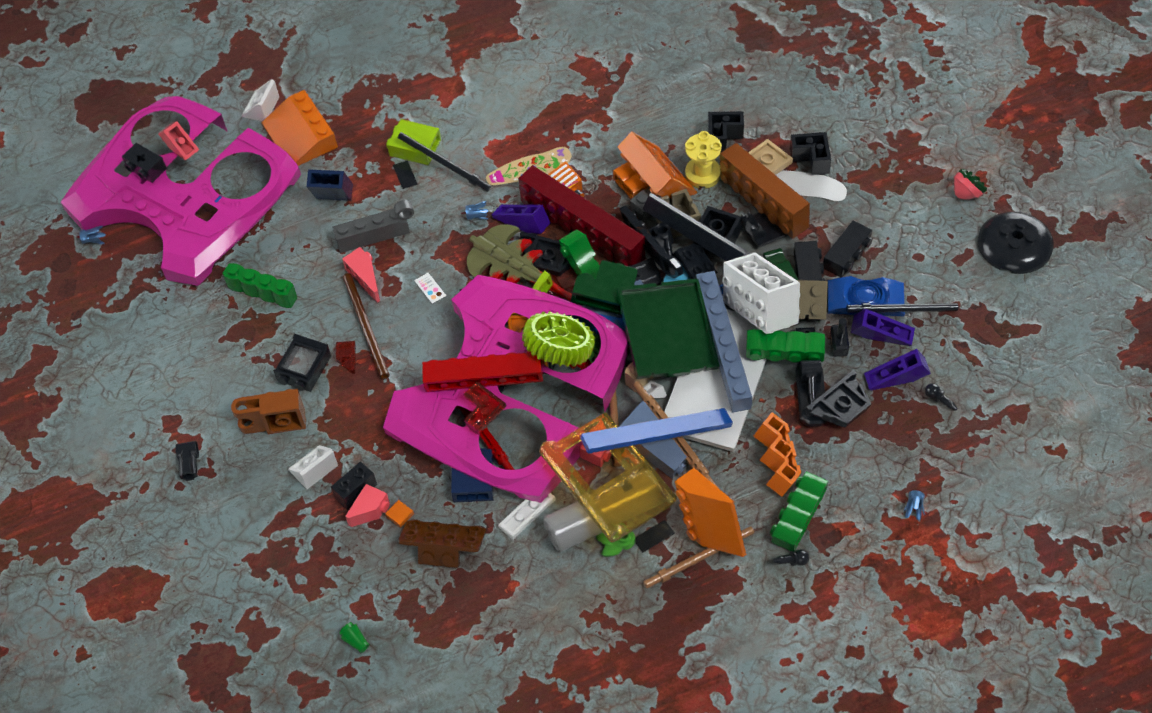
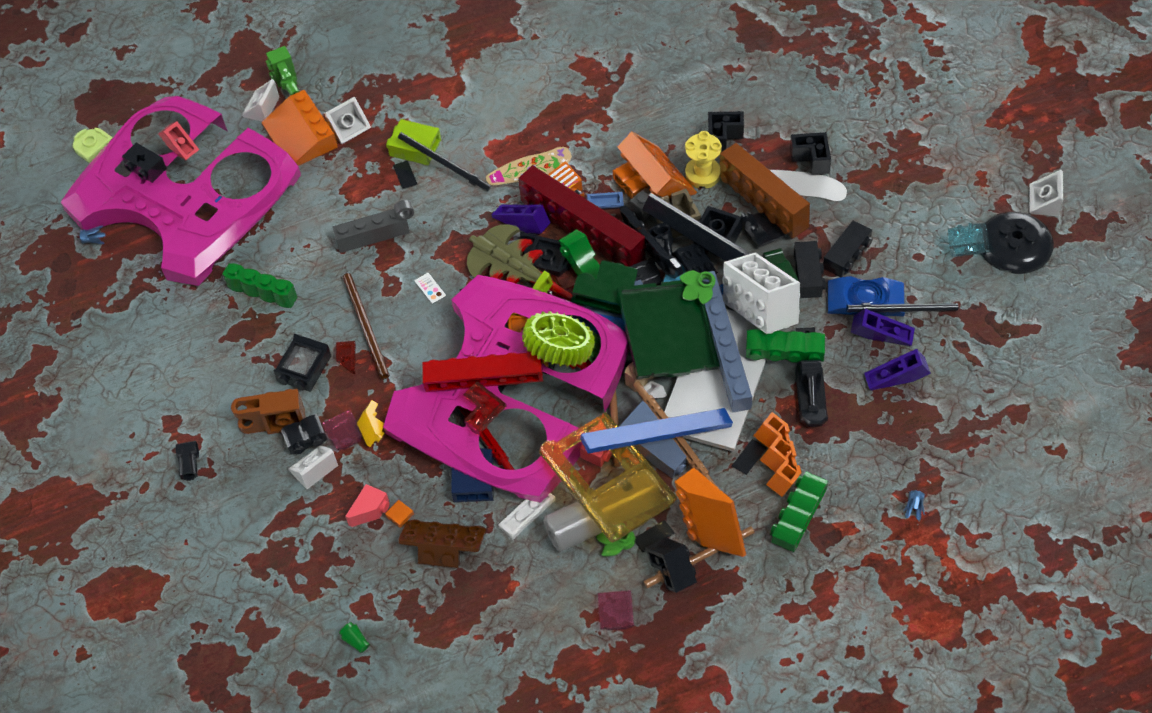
dark blue brick [306,169,353,201] -> none
black brick [331,461,377,510] -> none
coral slope [342,247,380,303] -> none
flat silver piece [461,201,489,220] -> none
tan plate [748,139,793,175] -> none
black bar [772,549,810,566] -> none
dark tan piece [797,280,828,320] -> none
black wing [804,370,872,428] -> none
black piece [830,318,850,357] -> none
black bar [925,383,958,411] -> none
coral hair [954,169,987,200] -> none
none -> yellowish green tile [73,128,113,163]
none -> bright green brick [265,46,299,96]
none -> black brick [281,414,328,455]
none -> clear pink piece [322,409,363,451]
none -> white slope [324,97,371,144]
none -> yellow slope [357,400,384,447]
none -> medium blue tile [587,192,624,209]
none -> clear pink piece [598,590,634,630]
none -> black brick [645,537,697,593]
none -> bright green plate [680,270,716,304]
none -> black sticker [732,439,767,475]
none -> clear light blue brick [948,223,990,257]
none -> white slope [1030,170,1063,216]

